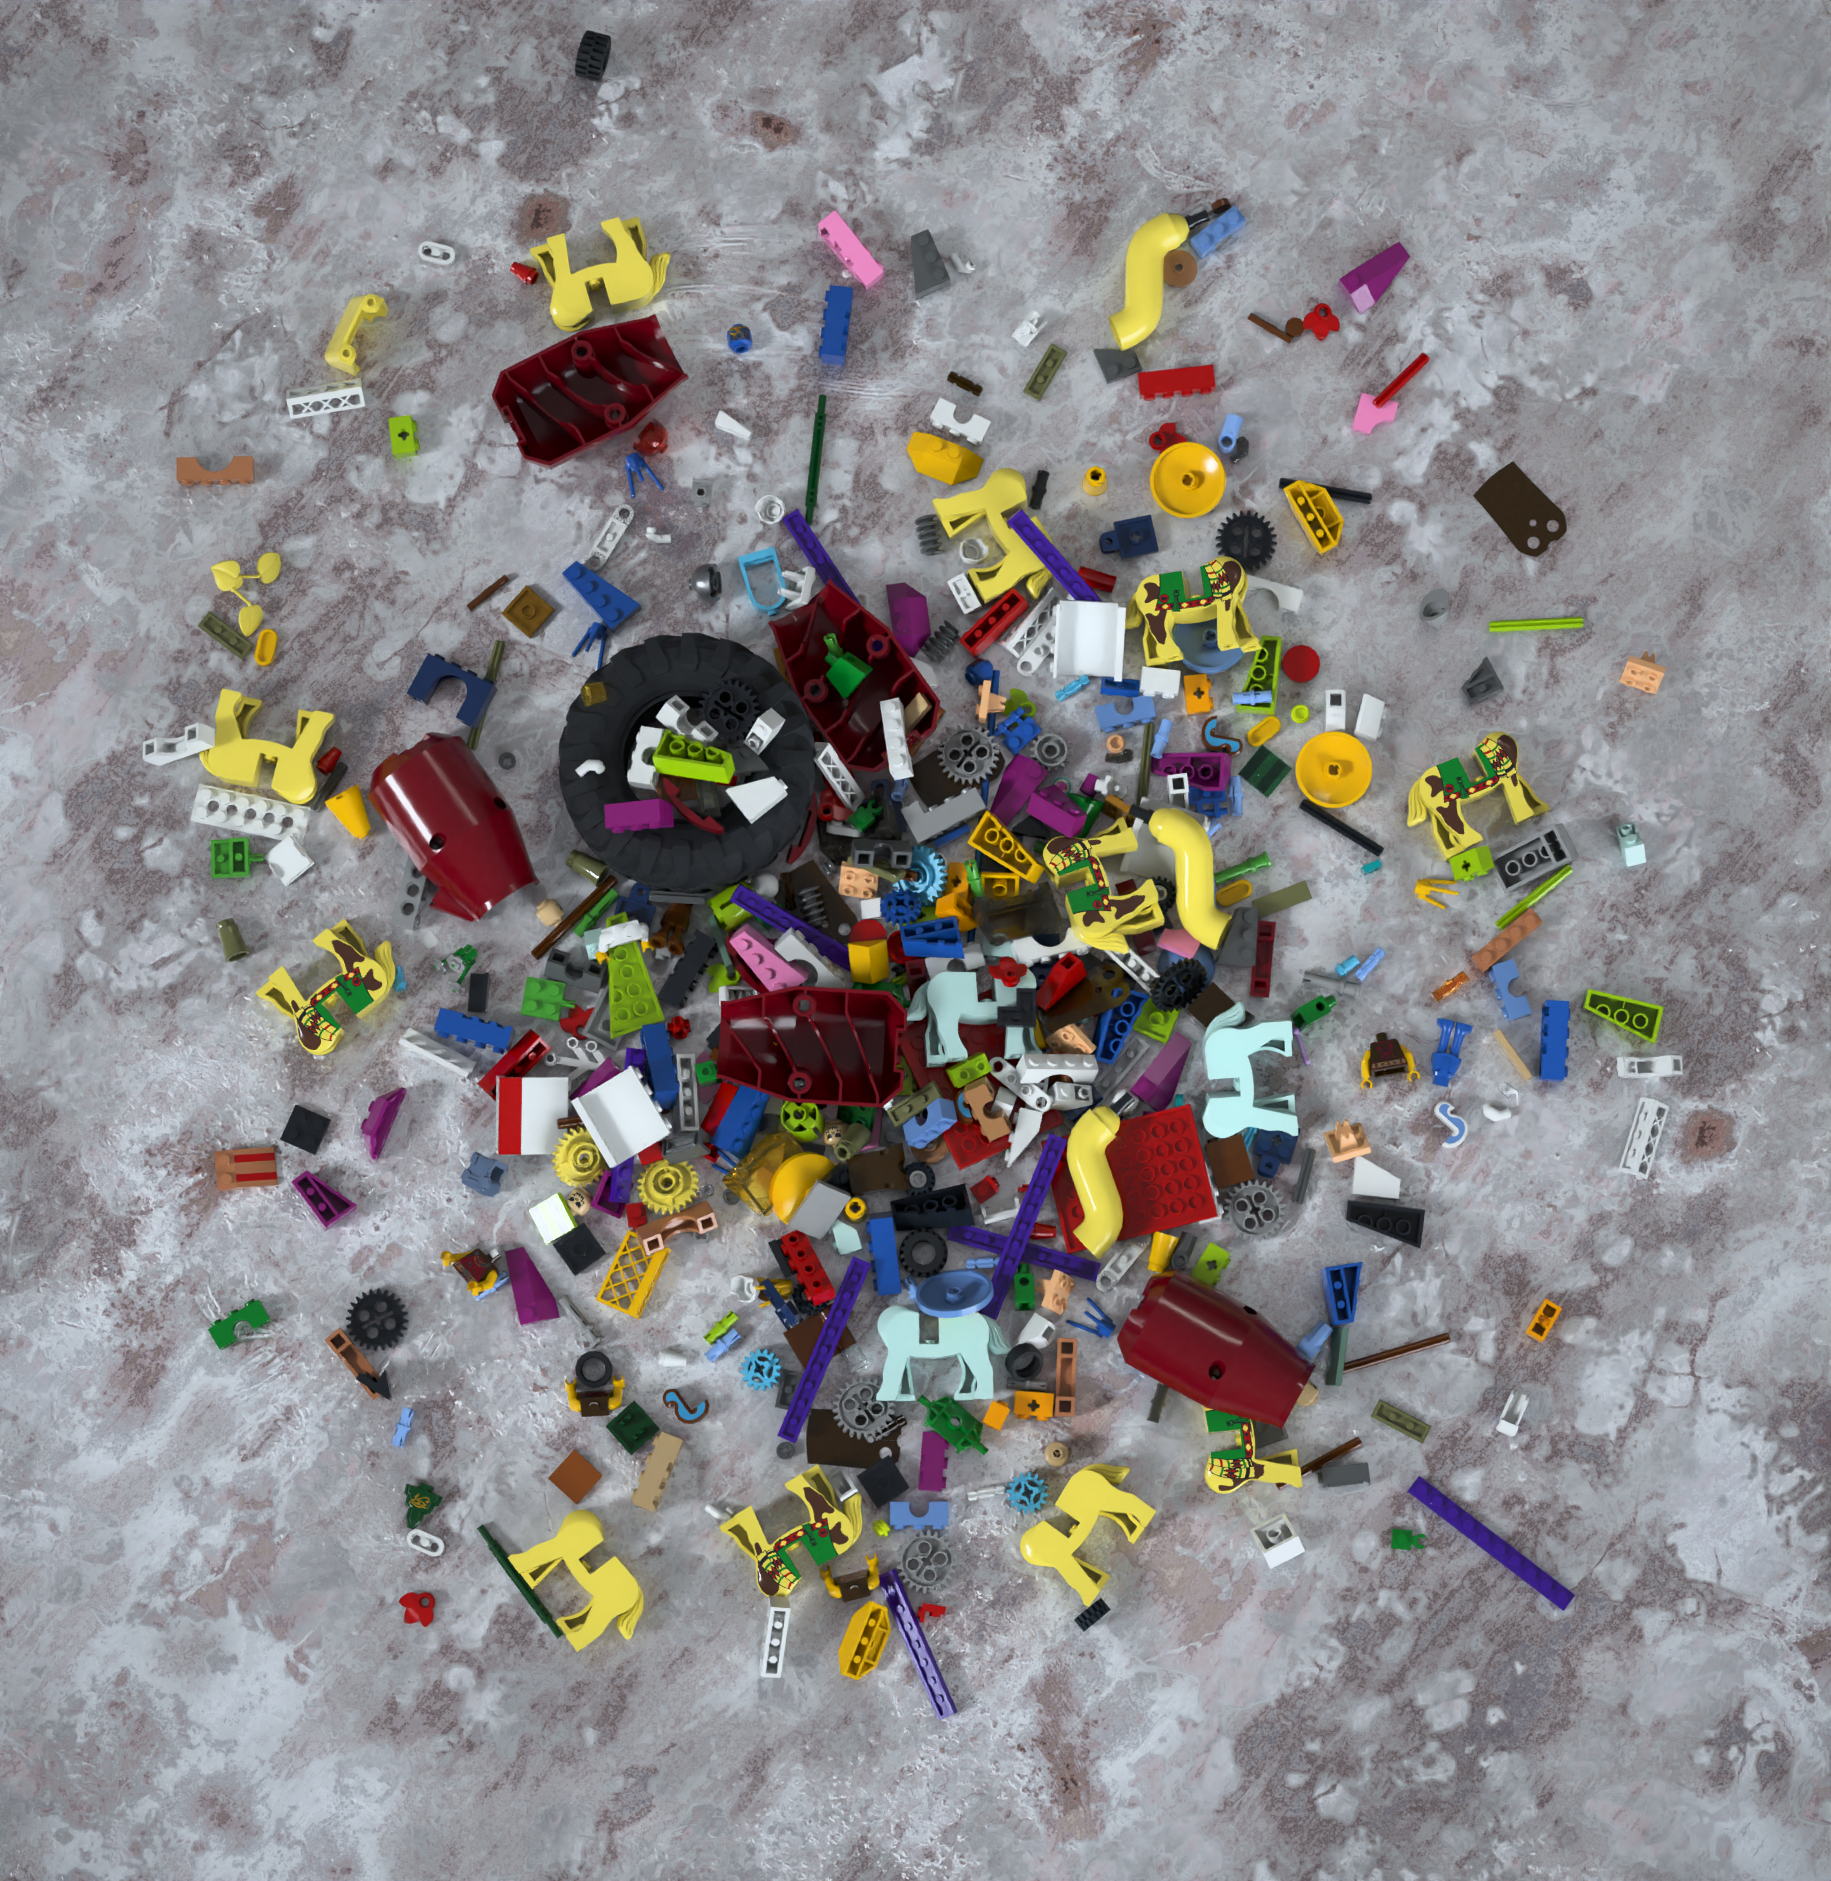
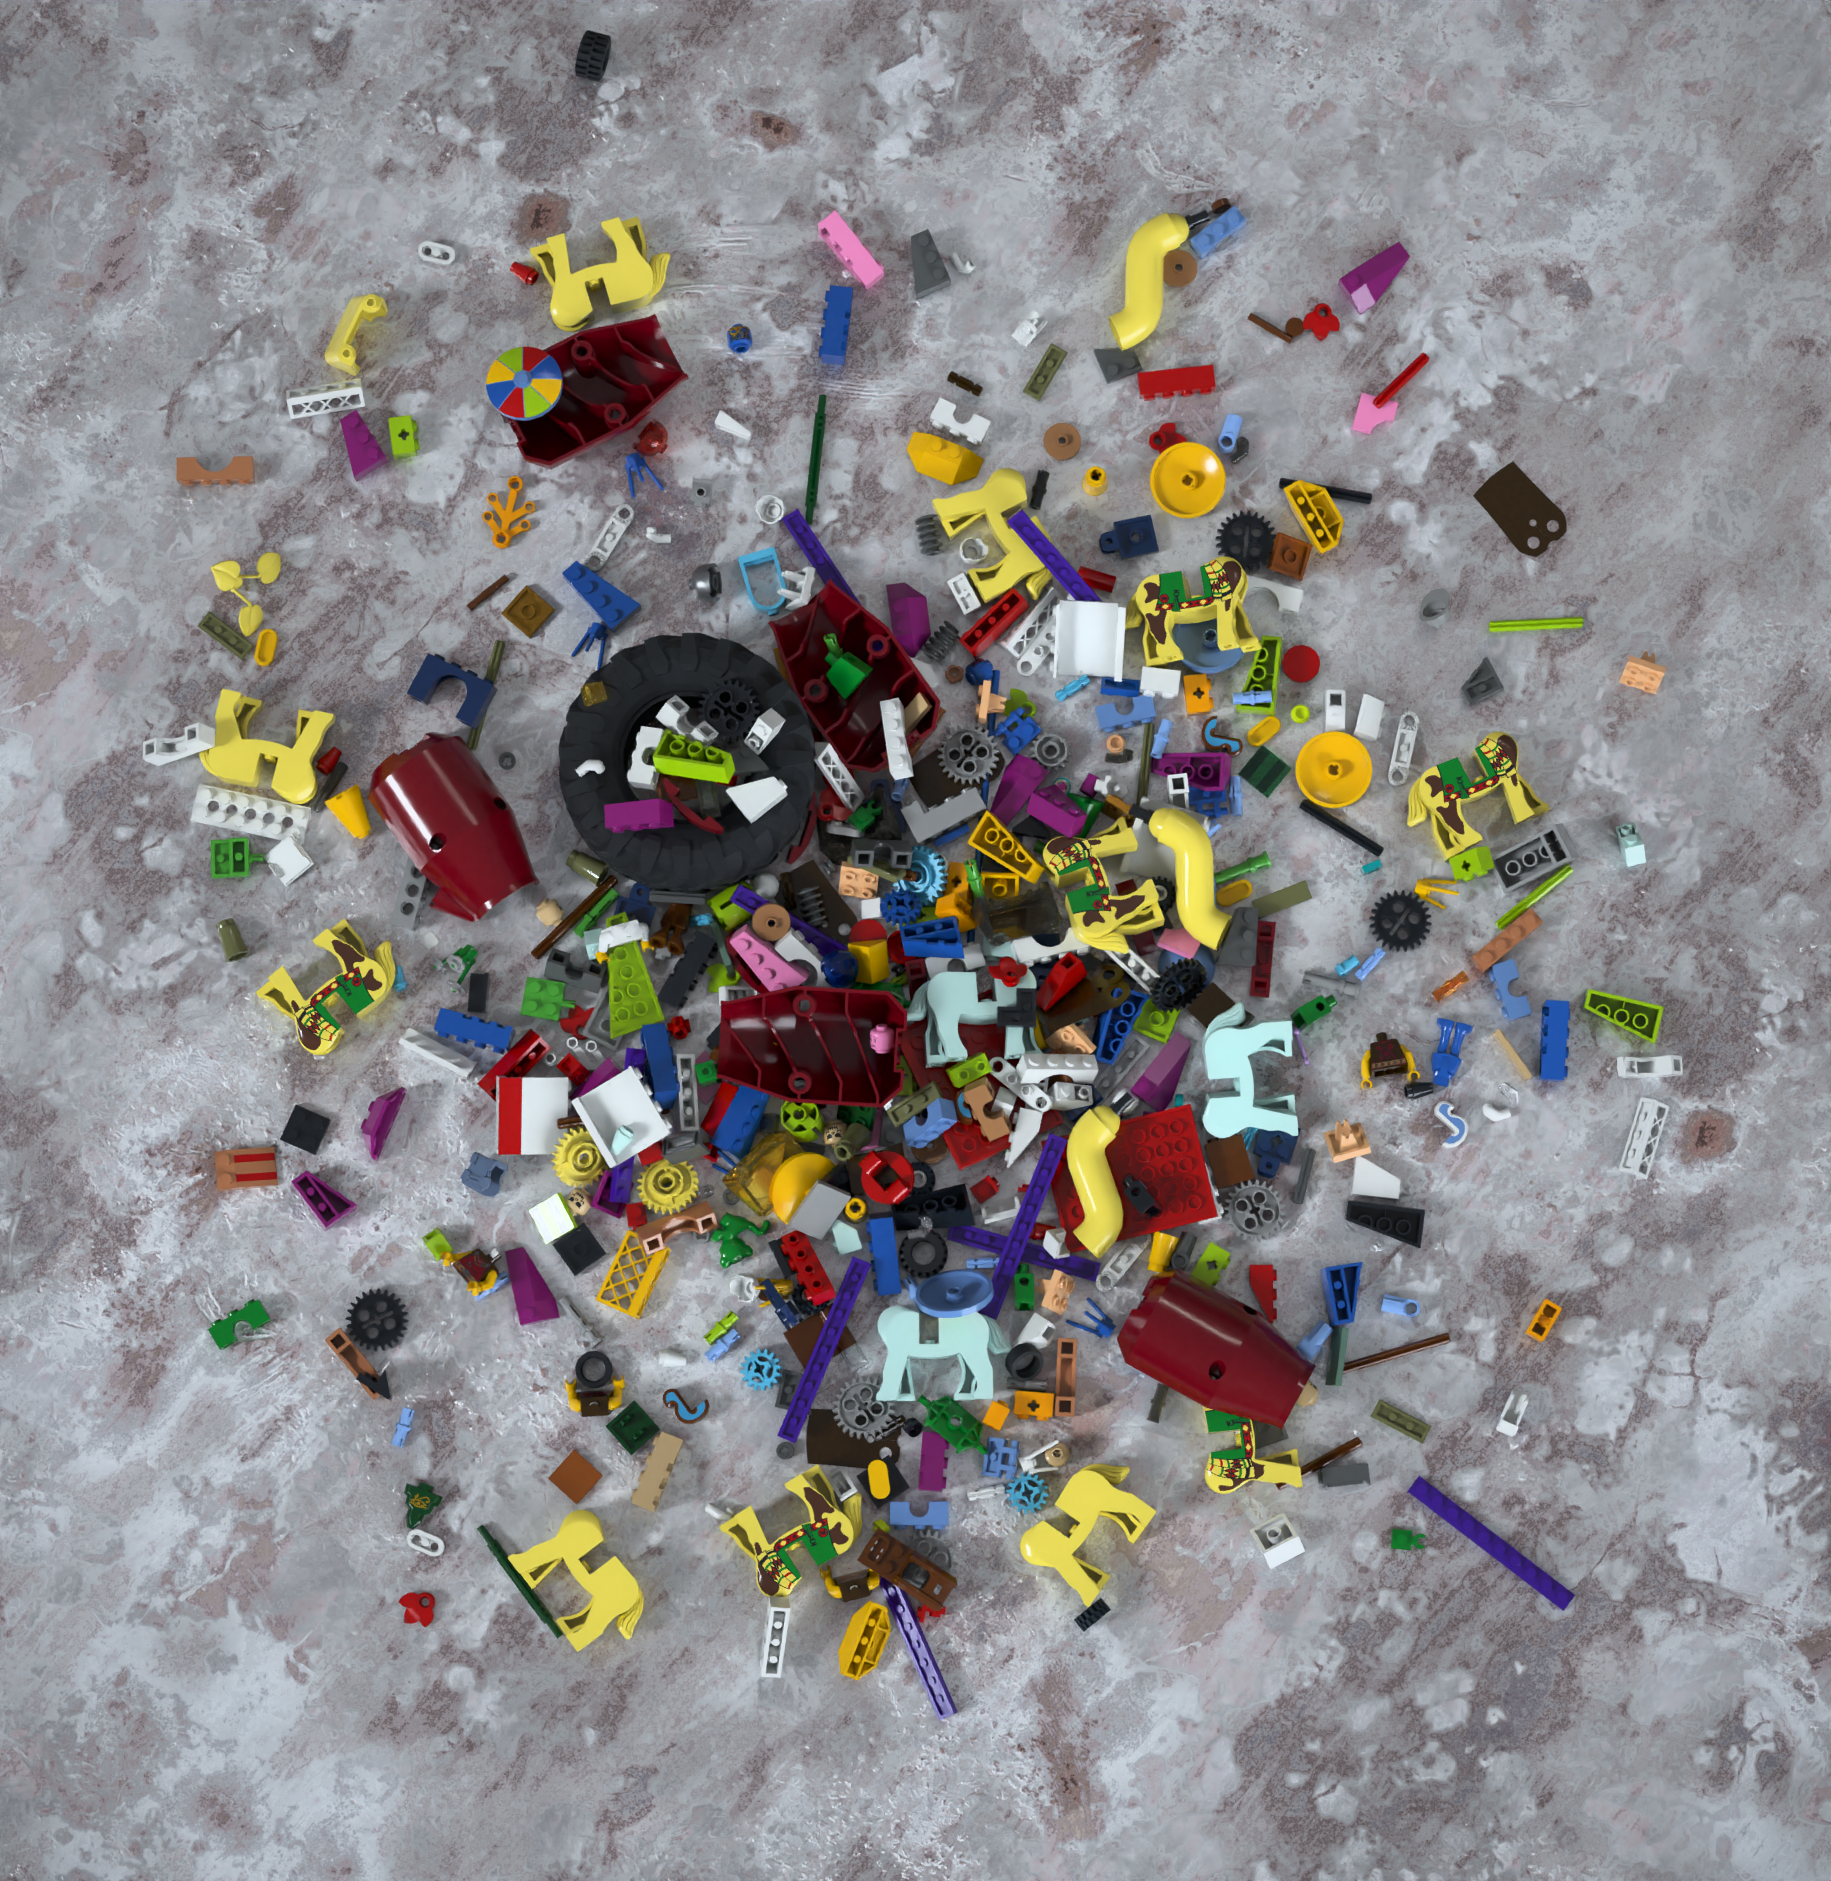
none -> magenta wedge [340,410,388,481]
none -> lime brick [422,1227,453,1261]
none -> light orange plant [482,476,535,549]
none -> dish [486,347,563,421]
none -> red bracket [556,1053,590,1086]
none -> light aqua cone [609,1125,635,1155]
none -> medium azure axle [689,913,714,927]
none -> green animal [710,1212,771,1269]
none -> medium nougat plate [752,902,790,941]
none -> clear blue cylinder [820,949,860,988]
none -> reddish brown piece [857,1527,958,1612]
none -> red piece [858,1150,915,1204]
none -> yellow tile [868,1460,890,1499]
none -> bright pink head [870,1024,895,1053]
none -> black bush [903,1417,923,1437]
none -> clear arm [907,1217,933,1240]
none -> nougat plate [945,665,964,684]
none -> medium blue plate [982,1437,1020,1480]
none -> white plant [1018,1439,1059,1475]
none -> white panel [1042,1227,1071,1259]
none -> medium nougat plate [1043,423,1081,461]
none -> black torso [1122,1175,1163,1221]
none -> red slope [1249,1265,1277,1324]
none -> dark orange tile [1267,532,1312,581]
none -> black gear [1369,890,1432,953]
none -> light blue piece [1381,1294,1420,1317]
none -> white plate [1388,711,1419,786]
none -> black cone [1404,1082,1434,1101]

